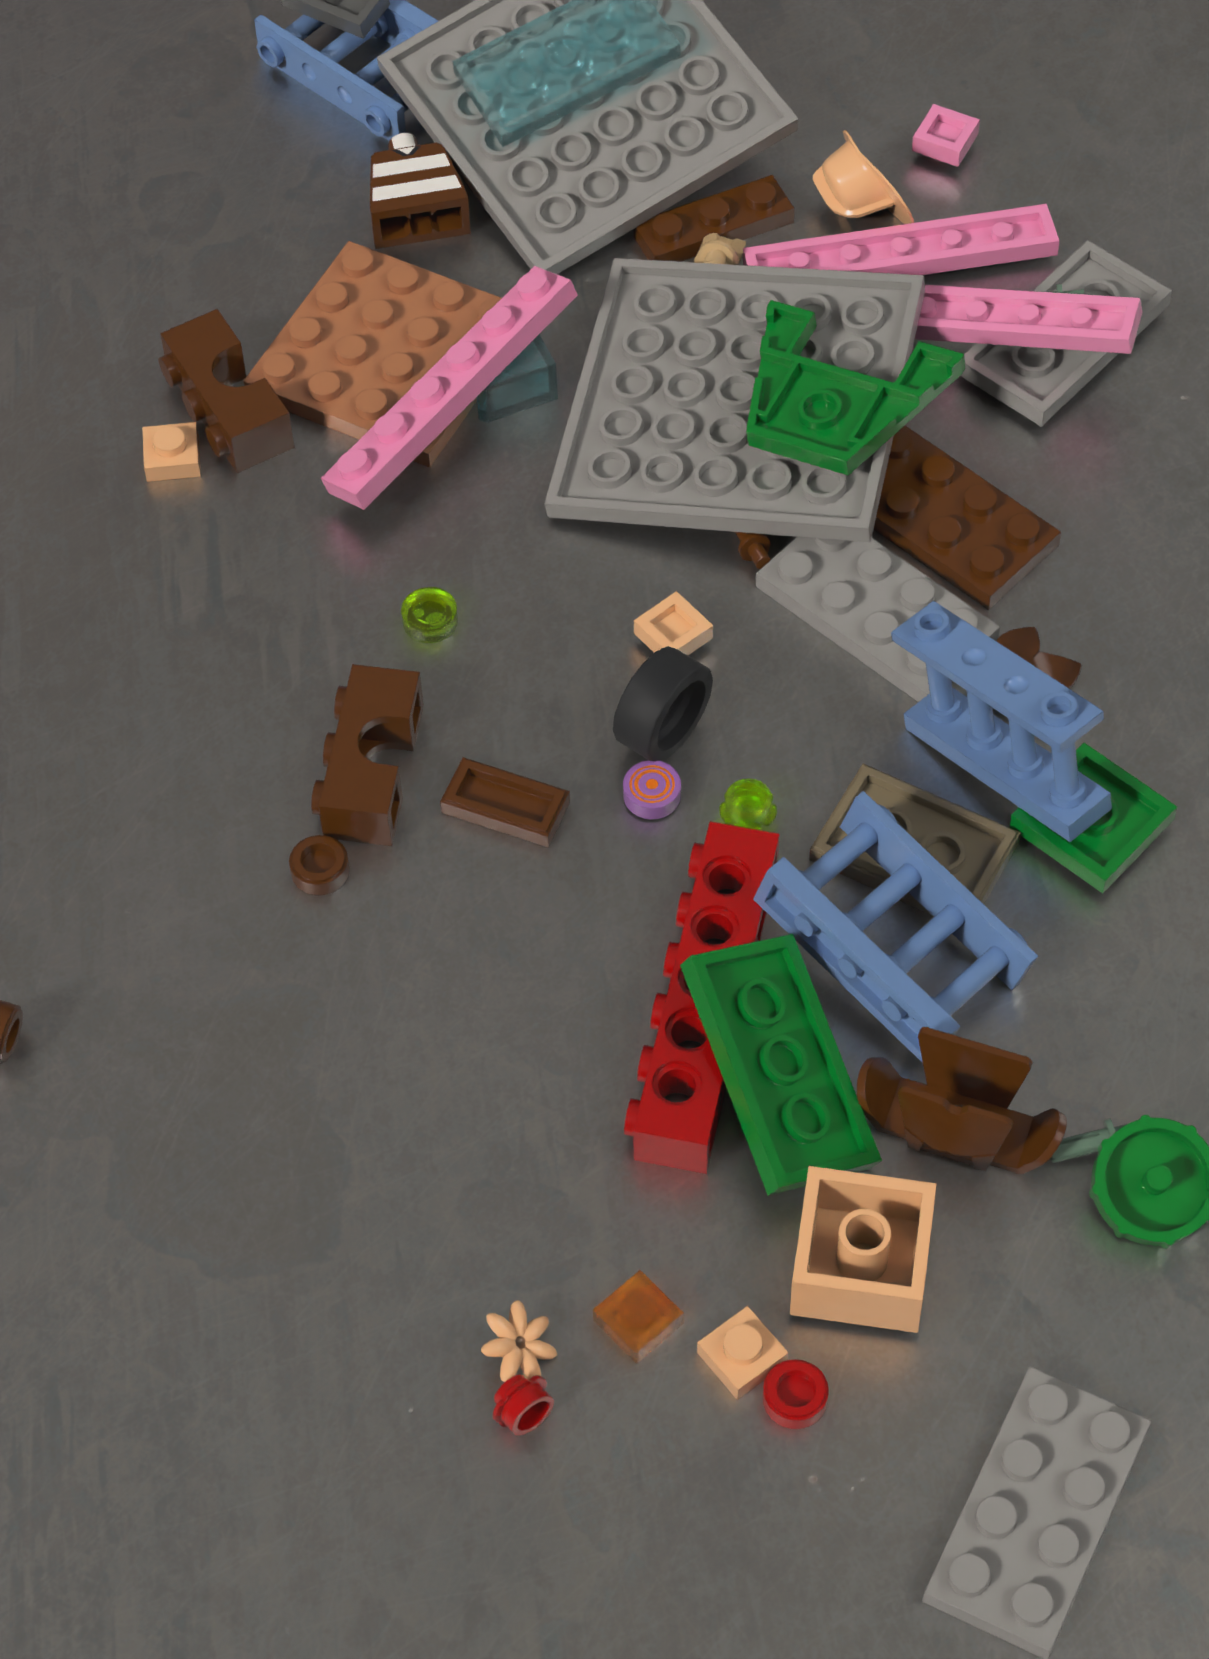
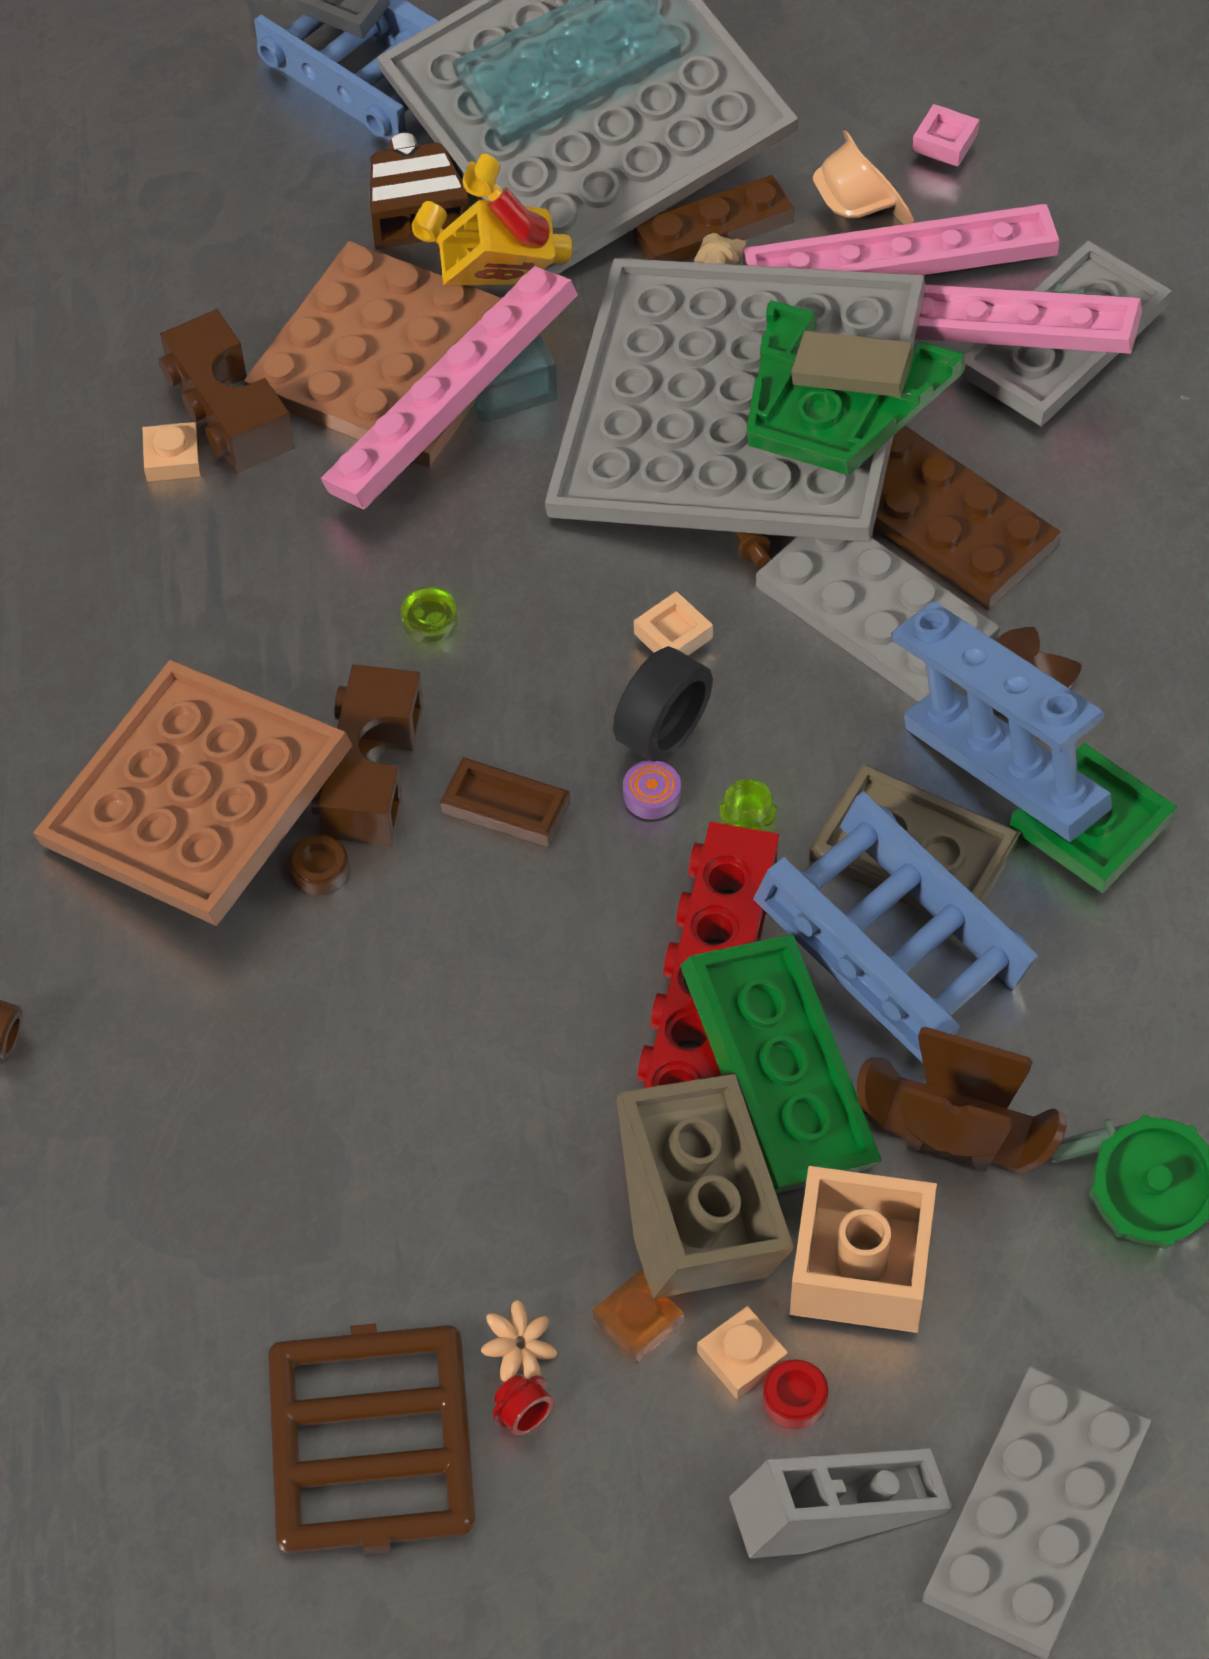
none -> nougat plate [33,660,353,926]
none -> reddish brown bar [268,1323,476,1555]
none -> torso [412,153,572,285]
none -> dark tan slope [616,1074,794,1299]
none -> light grey slope [729,1448,953,1559]
none -> dark tan tile [791,331,913,397]

